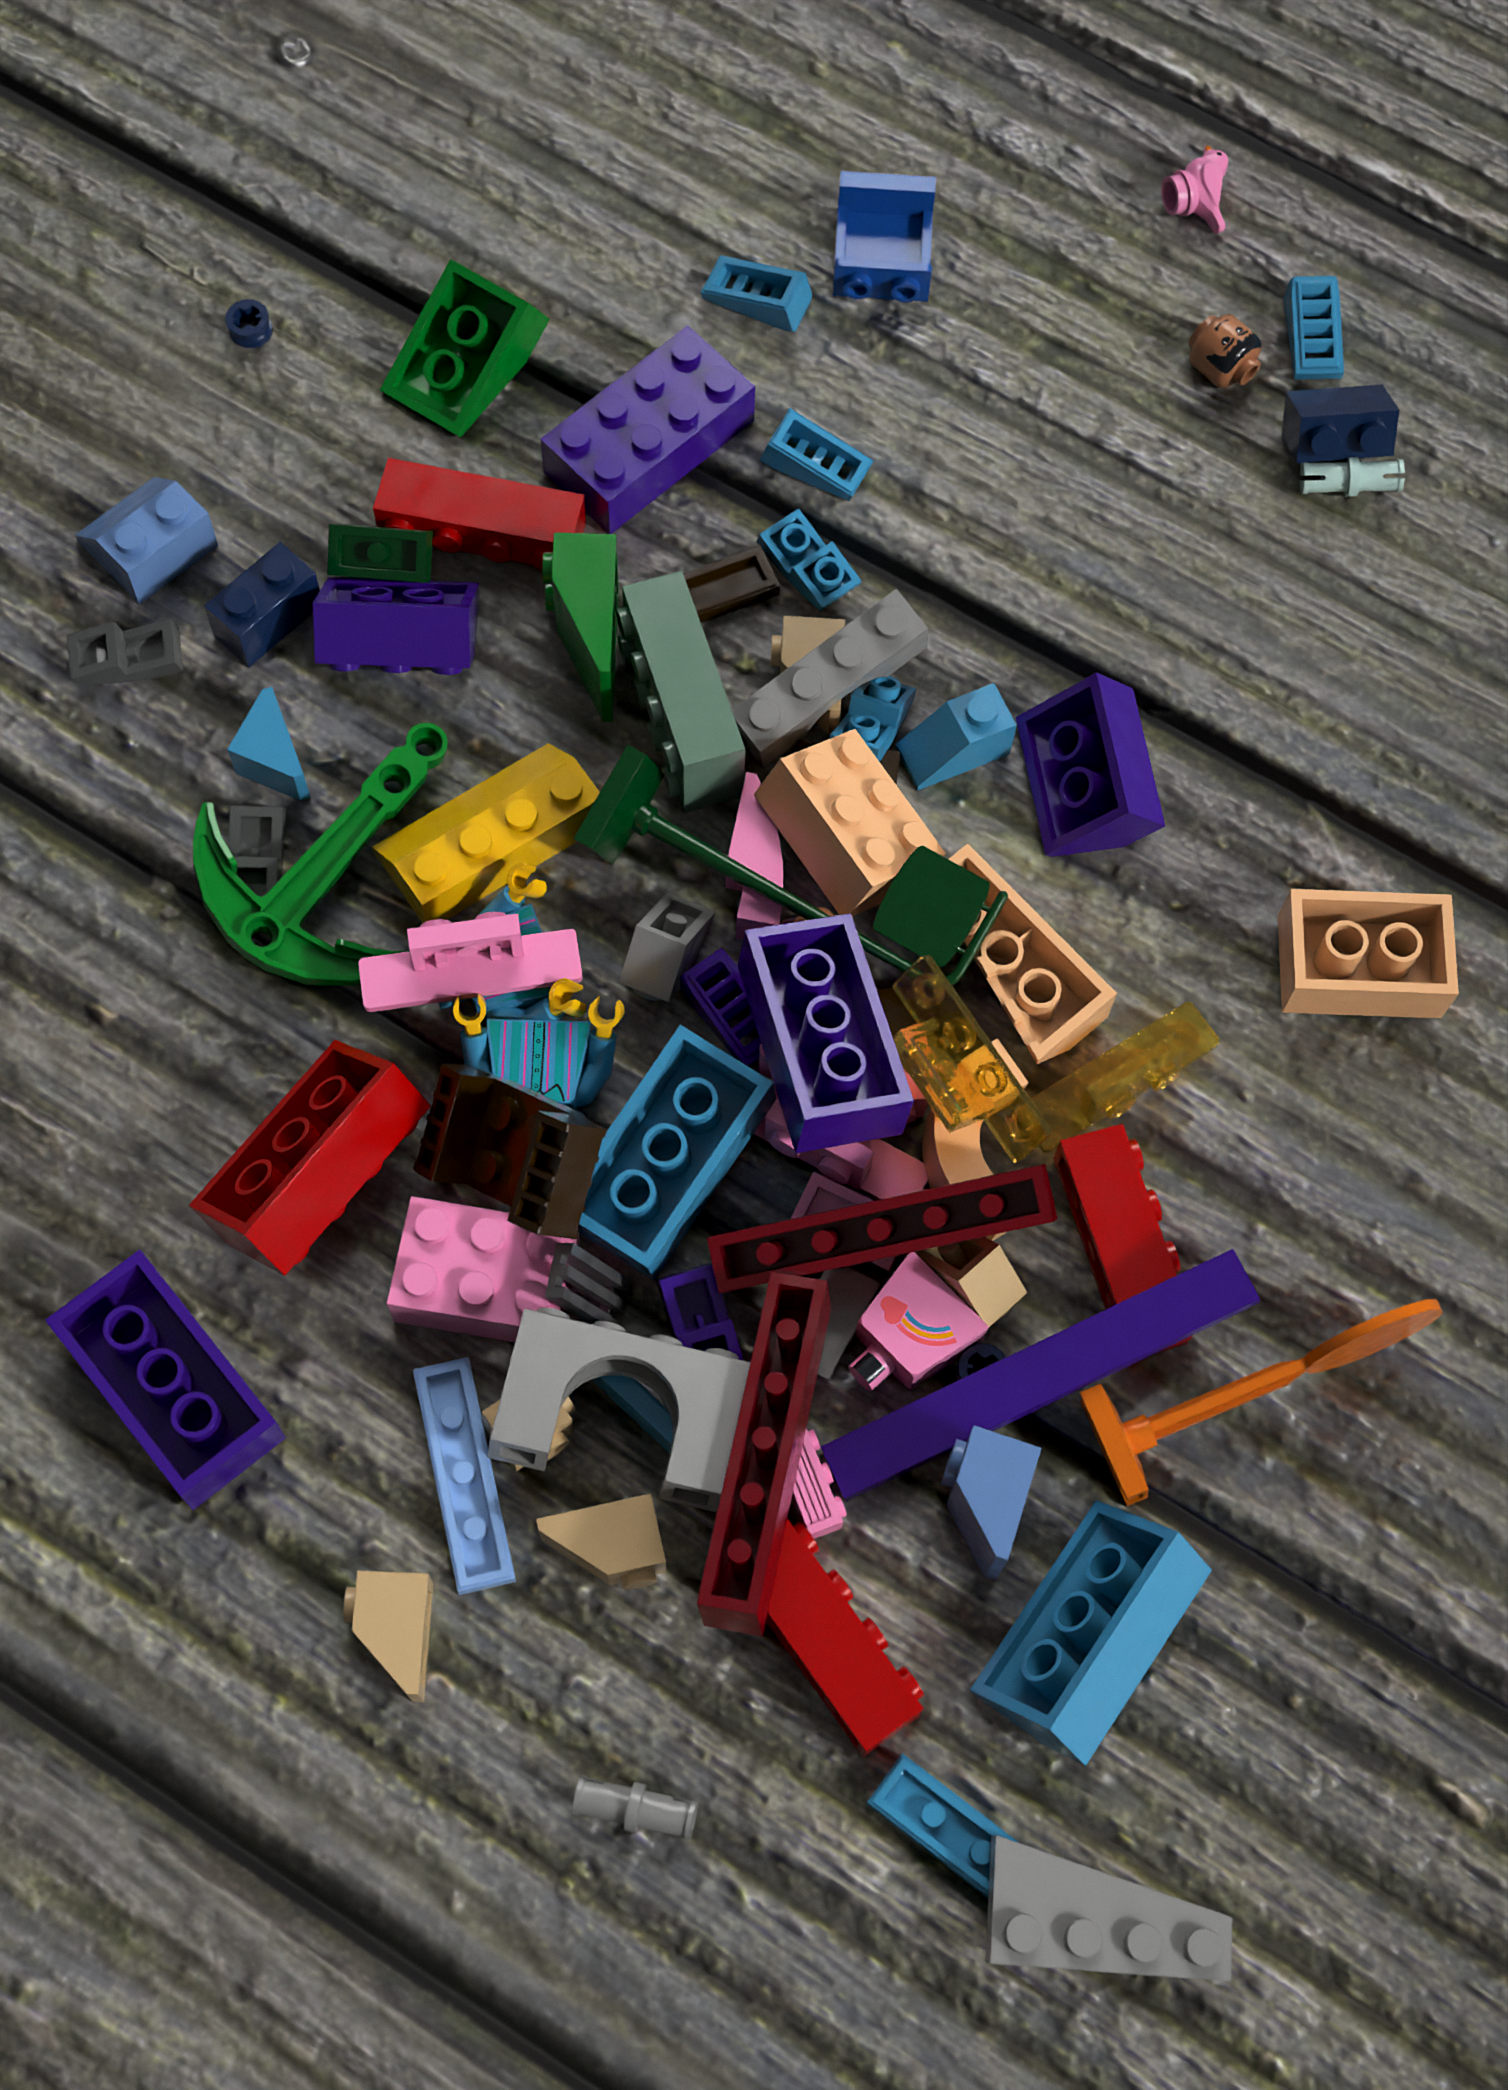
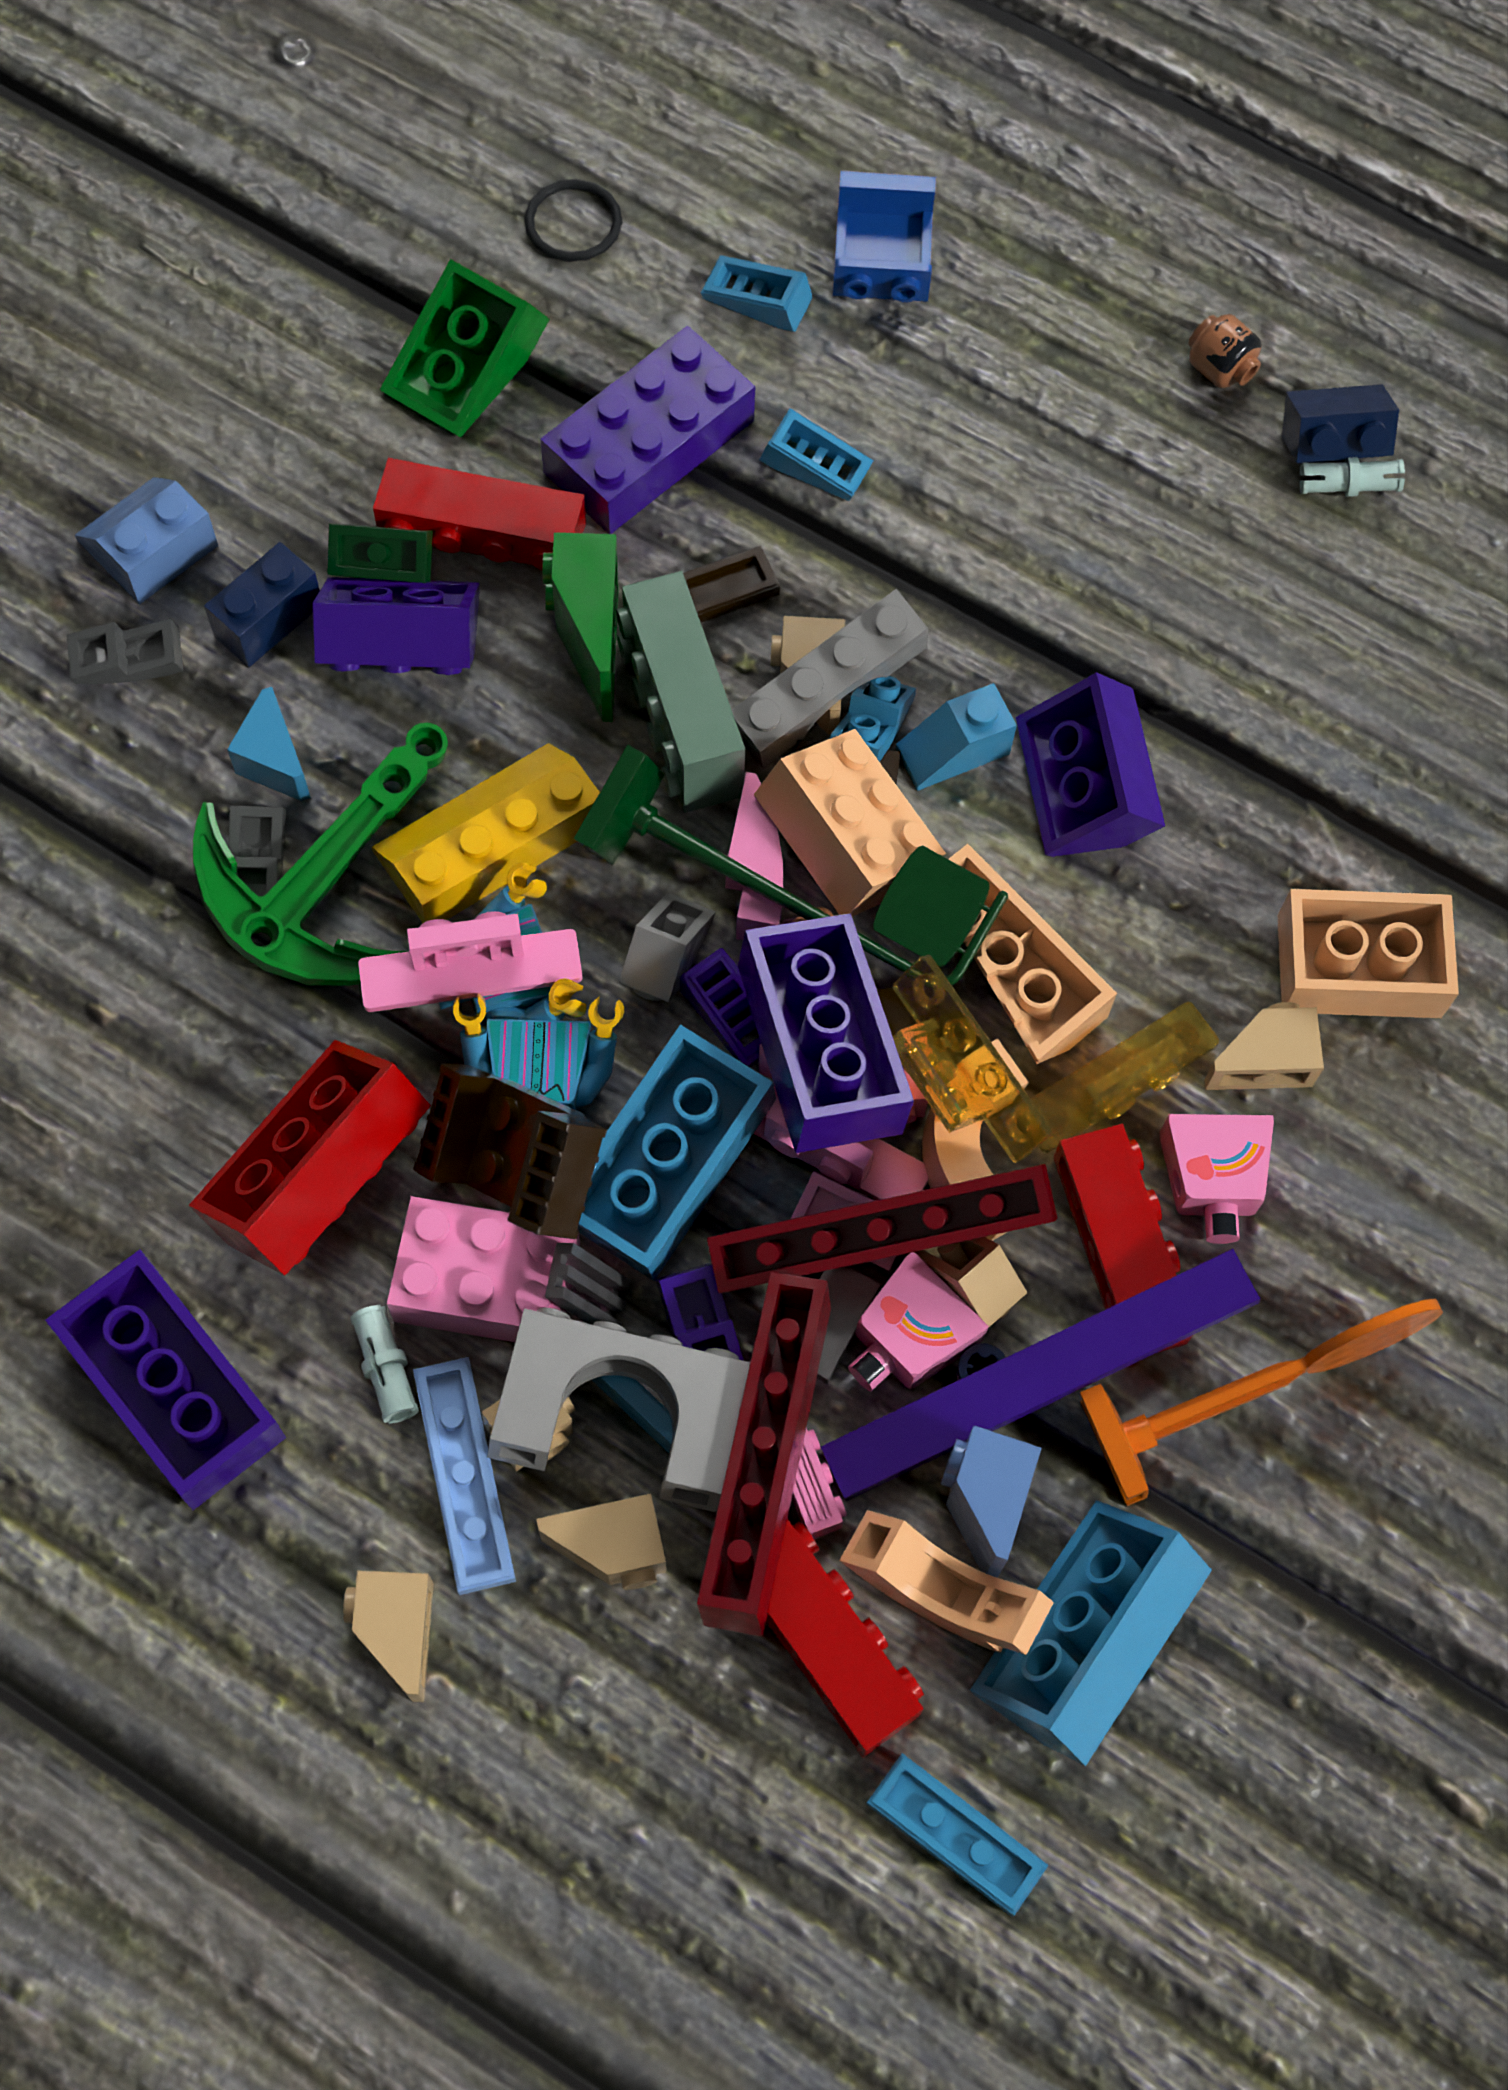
dark blue bush [225,299,273,348] -> none
light grey pin [572,1775,698,1840] -> none
dark azure slope [756,508,862,611] -> none
light grey wing [985,1835,1232,1982] -> none
bright pink animal [1161,146,1228,234] -> none
dark azure slope [1283,276,1344,380] -> none
none -> light aqua pin [350,1305,419,1424]
none -> black piece [524,179,623,262]
none -> light nougat arch [839,1510,1054,1655]
none -> bright pink torso [1160,1114,1274,1244]
none -> tan slope [1204,1002,1324,1090]

